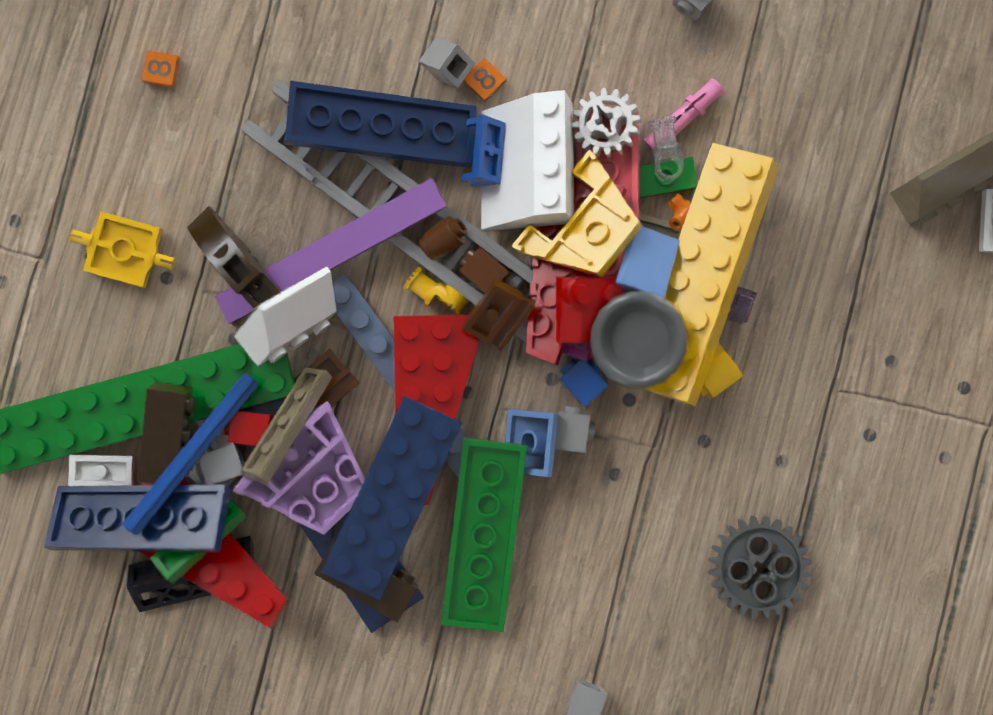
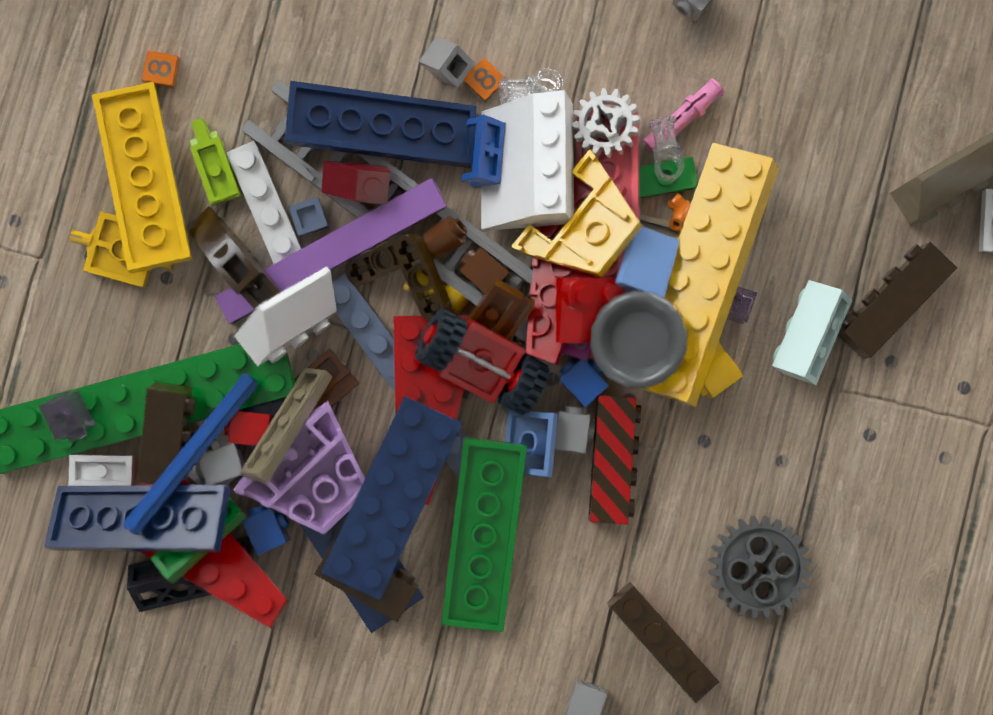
none -> brick [39,391,95,443]
none -> yellow plate [92,82,192,274]
none -> lime hinge [189,118,242,206]
none -> white plate [226,141,302,264]
none -> blue brick [242,505,291,556]
none -> sand blue plate [289,197,329,237]
none -> dark red slope [321,160,390,204]
none -> dark brown beam [345,233,451,322]
none -> plate [414,308,550,415]
none -> clear connector [498,68,563,104]
none -> brick [588,395,641,525]
none -> dark brown brick [607,582,719,703]
none -> light aqua brick [772,280,853,385]
none -> dark brown brick [838,242,958,359]

